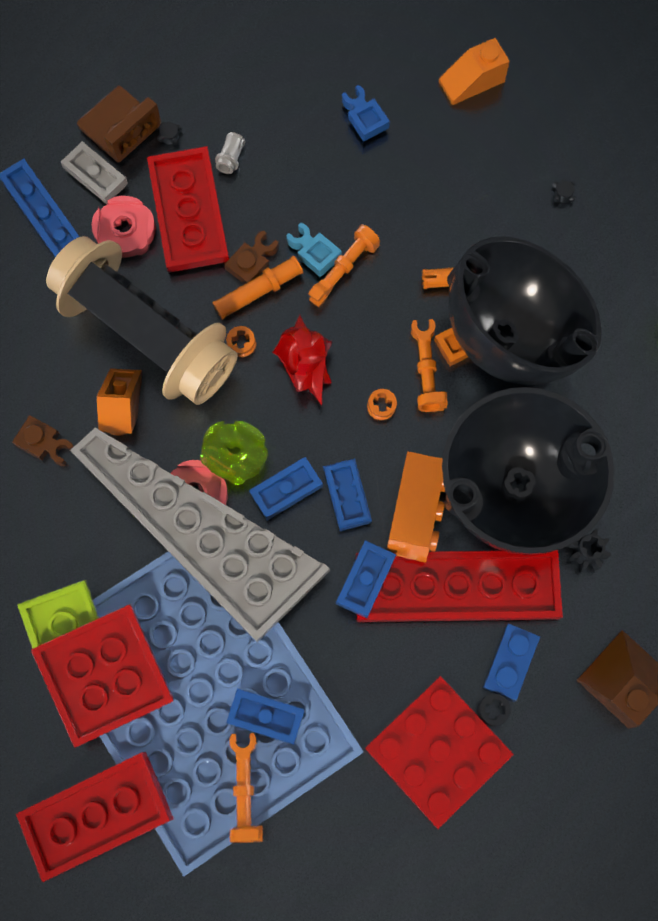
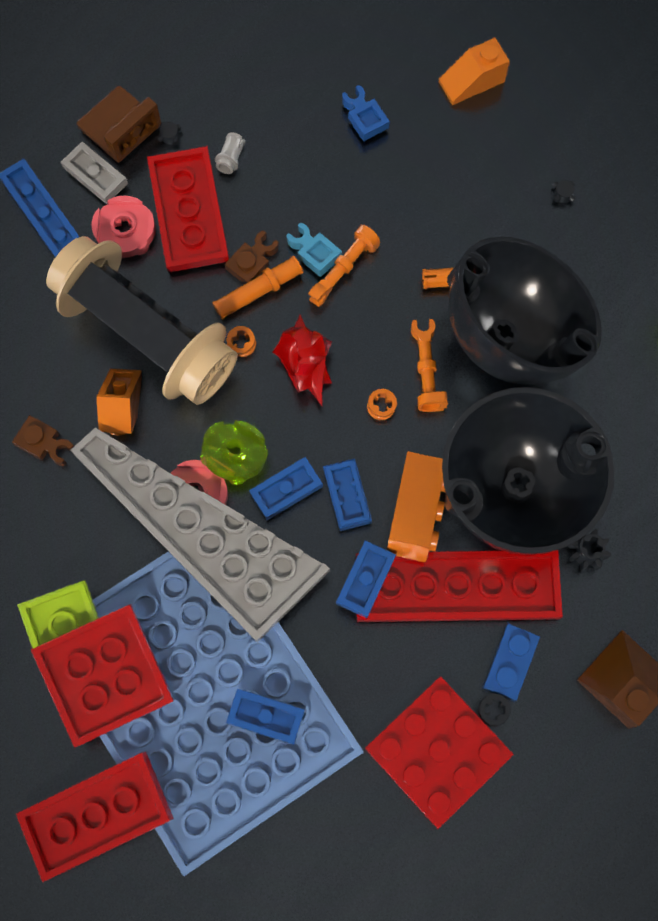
orange piece [229,733,263,843] -> none
orange tile [434,328,468,367] -> none

